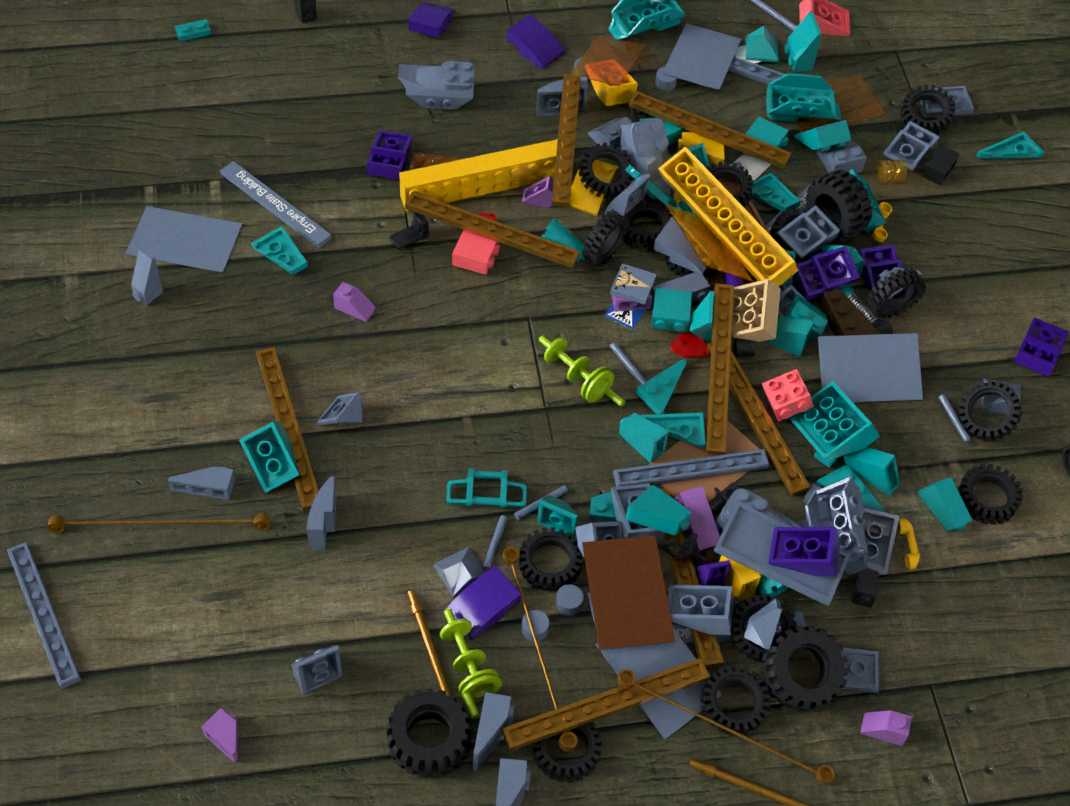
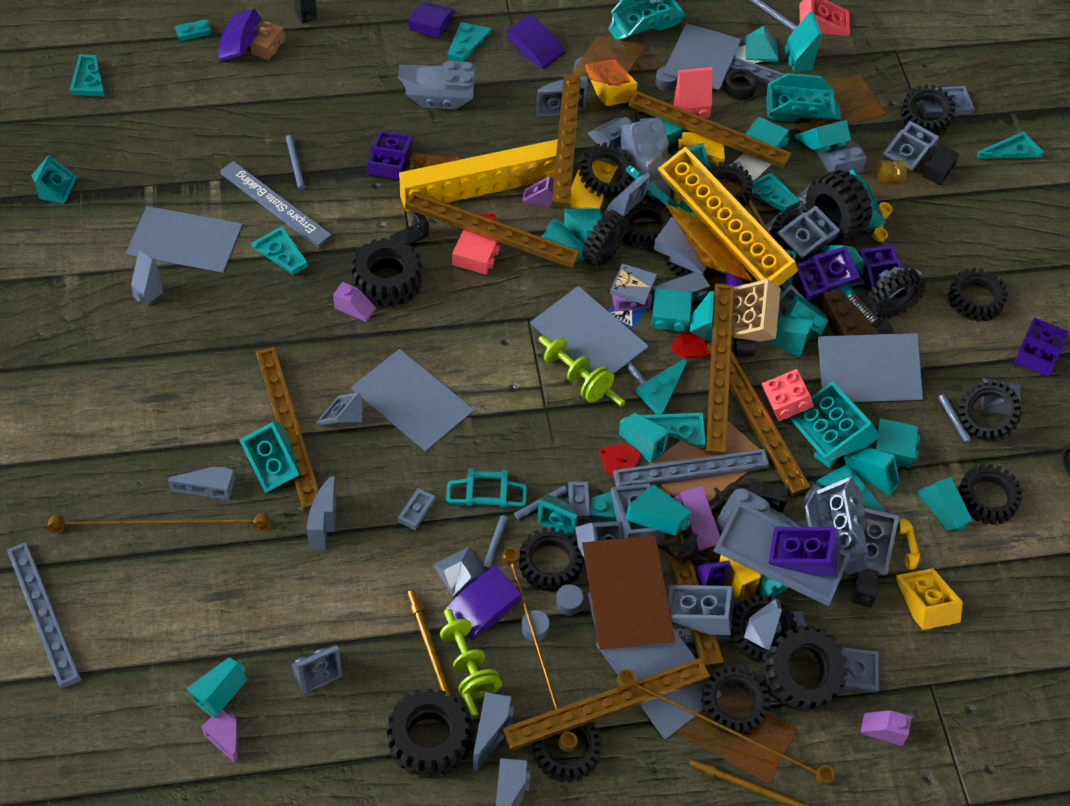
none -> teal slope [31,155,78,203]
none -> teal wing [70,54,105,97]
none -> teal slope [187,657,248,718]
none -> dark purple slope [218,8,262,61]
none -> medium nougat brick [250,21,285,60]
none -> sand blue bar [286,135,305,190]
none -> sand blue piece [350,349,474,451]
none -> black tyre [352,238,422,308]
none -> sand blue plate [398,488,435,530]
none -> teal wing [447,22,492,62]
none -> sand blue piece [529,286,649,374]
none -> teal slope [564,208,604,246]
none -> sand blue plate [568,482,590,520]
none -> red piece [599,443,640,476]
none -> coral slope [673,67,712,118]
none -> clear orange piece [674,688,797,784]
none -> black tyre [724,68,757,100]
none -> black bracket [747,479,788,512]
none -> teal brick [873,418,920,468]
none -> yellow slope [896,568,963,630]
none -> black tyre [948,268,1008,322]

